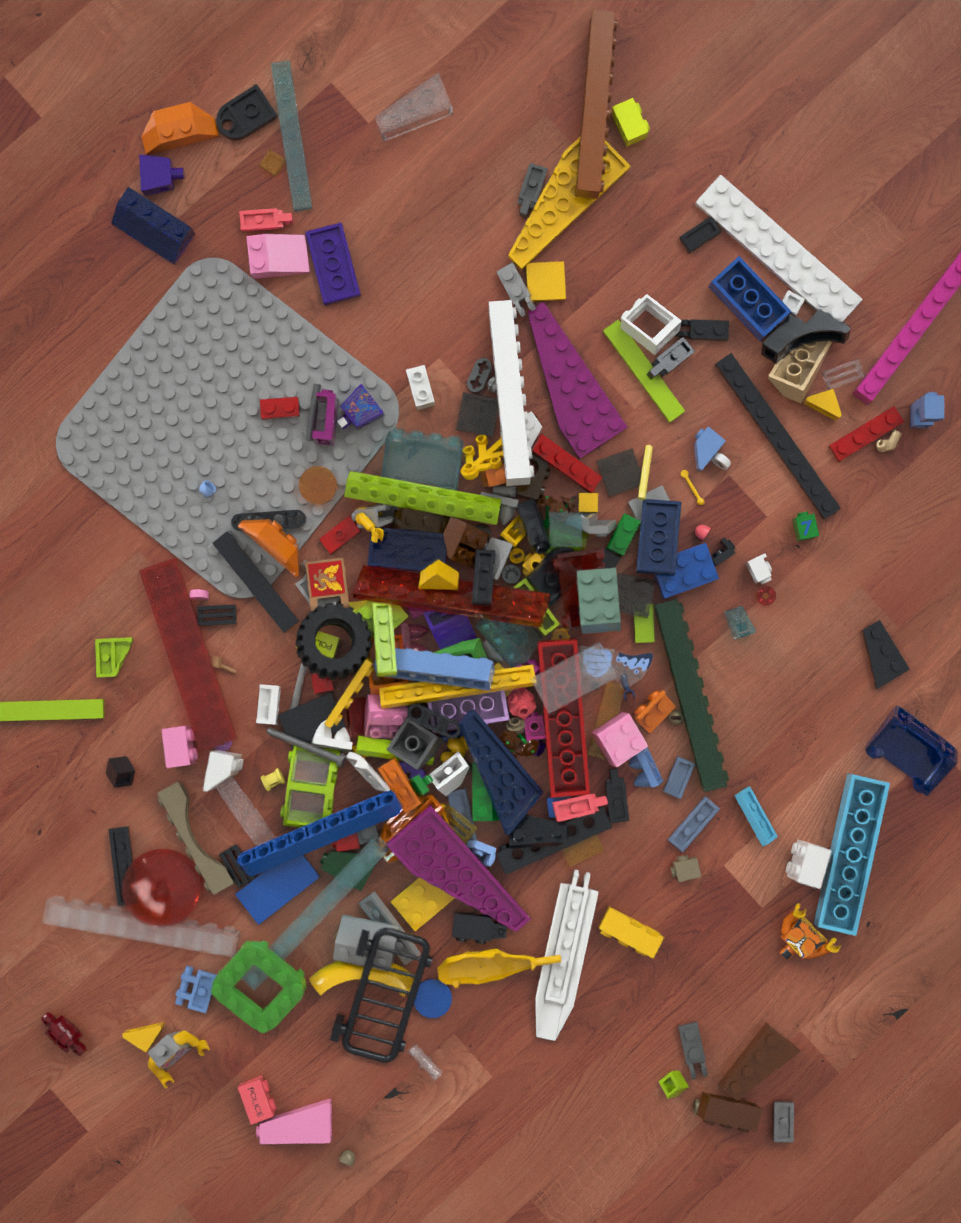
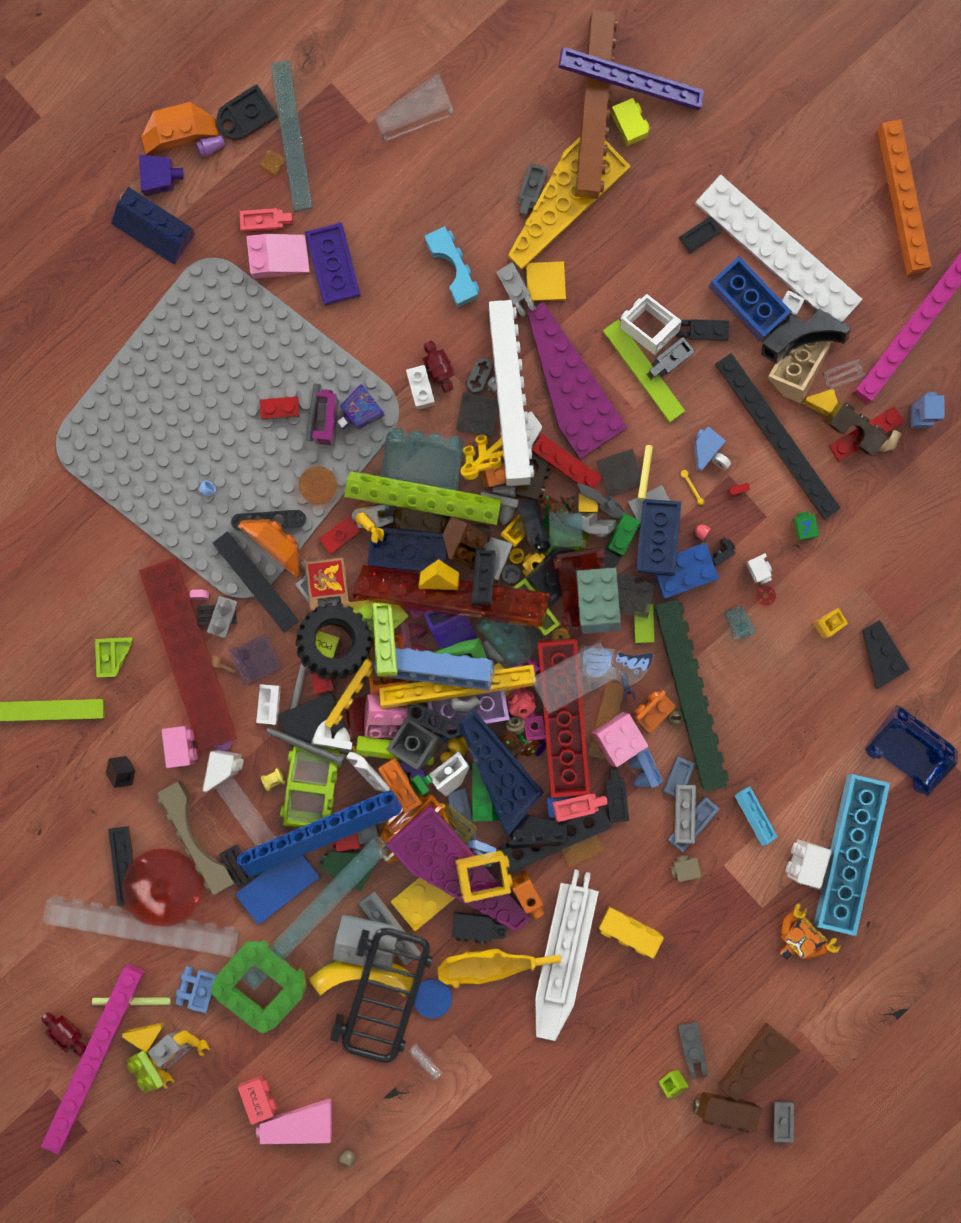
none -> dark pink brick [41,963,146,1155]
none -> yellowish green bar [92,997,171,1006]
none -> lime plate [126,1050,164,1093]
none -> medium lavender cone [195,136,225,158]
none -> light grey tile [207,596,238,638]
none -> clear purple bracket [228,634,282,685]
none -> dark red piece [422,340,455,393]
none -> medium azure arch [424,226,480,308]
none -> light grey arm [450,695,481,713]
none -> yellow window [455,851,513,903]
none -> orange torso [511,870,544,919]
none -> plate [558,47,704,110]
none -> dark grey piece [577,483,625,520]
none -> light grey tile [675,784,696,844]
none -> red tile [727,483,750,497]
none -> yellow slope [813,607,848,639]
none -> dark brown arch [824,403,888,456]
none -> orange brick [877,119,931,276]

